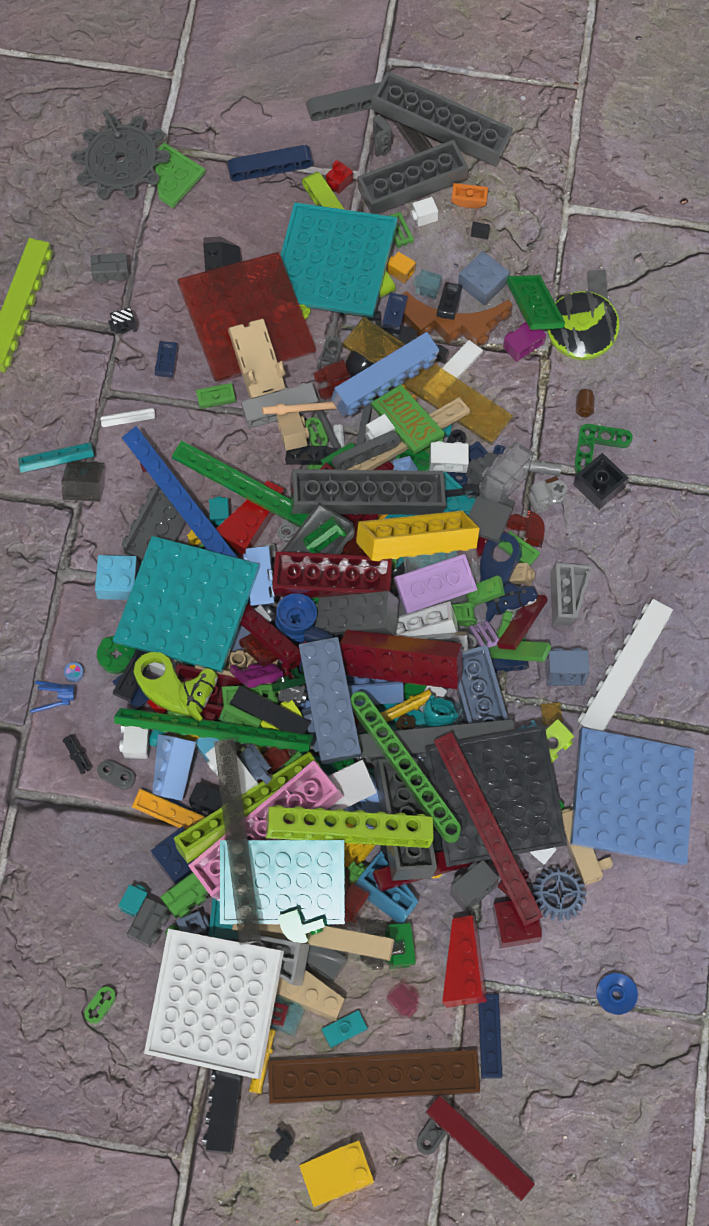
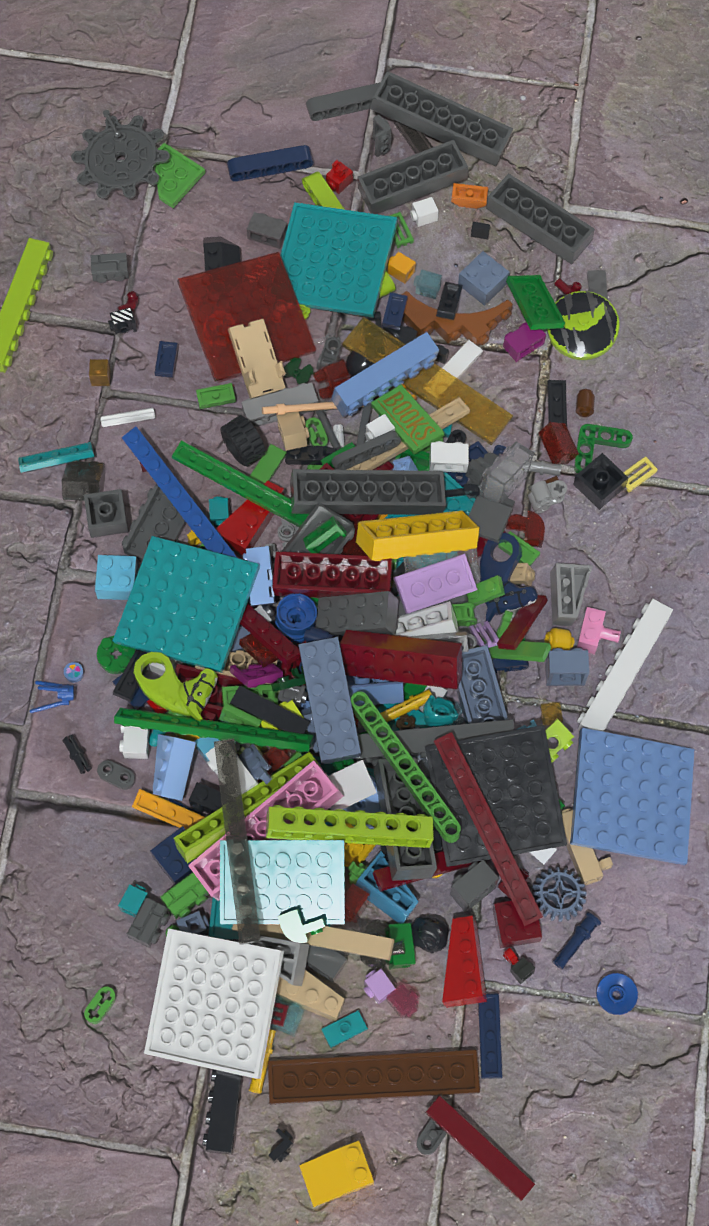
none -> dark grey brick [84,489,128,538]
none -> pearl gold brick [89,359,110,386]
none -> dark red arm [117,291,139,311]
none -> black tyre [220,415,265,466]
none -> flat silver brick [247,212,288,249]
none -> bright green tile [249,444,286,484]
none -> dark green piece [284,358,313,385]
none -> lavender brick [363,969,396,1005]
none -> black hair [411,916,449,954]
none -> dark grey brick [486,173,595,264]
none -> pearl dark grey piece [503,948,535,985]
none -> clear red brick [538,422,579,464]
none -> yellow head [544,628,575,651]
none -> black tile [547,380,567,432]
none -> dark blue pin [552,912,601,970]
none -> dark red arm [554,278,582,295]
none -> bright pink brick [576,607,621,654]
none -> light yellow tile [623,456,658,492]

